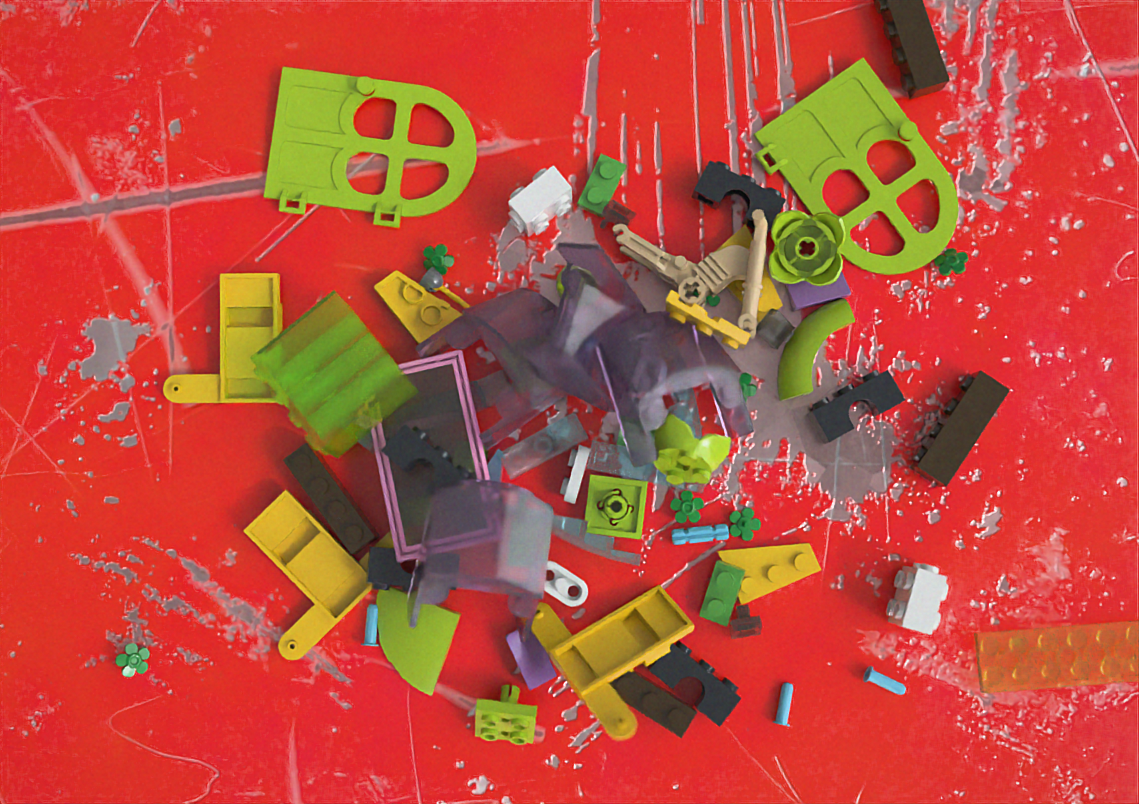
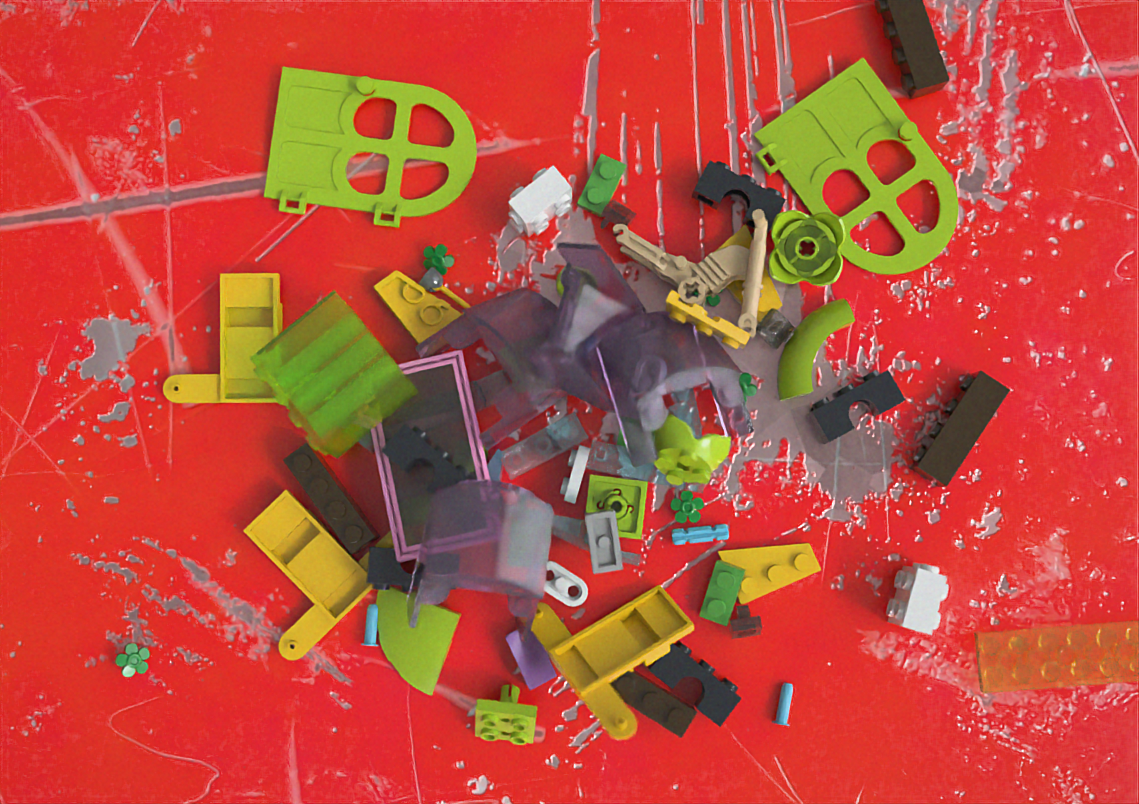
green plant [729,507,761,541] -> none
medium lavender slope [785,271,851,311] -> none
medium azure piece [863,666,906,695] -> none
green plant [934,248,969,276] -> none
none -> light grey plate [584,509,623,574]

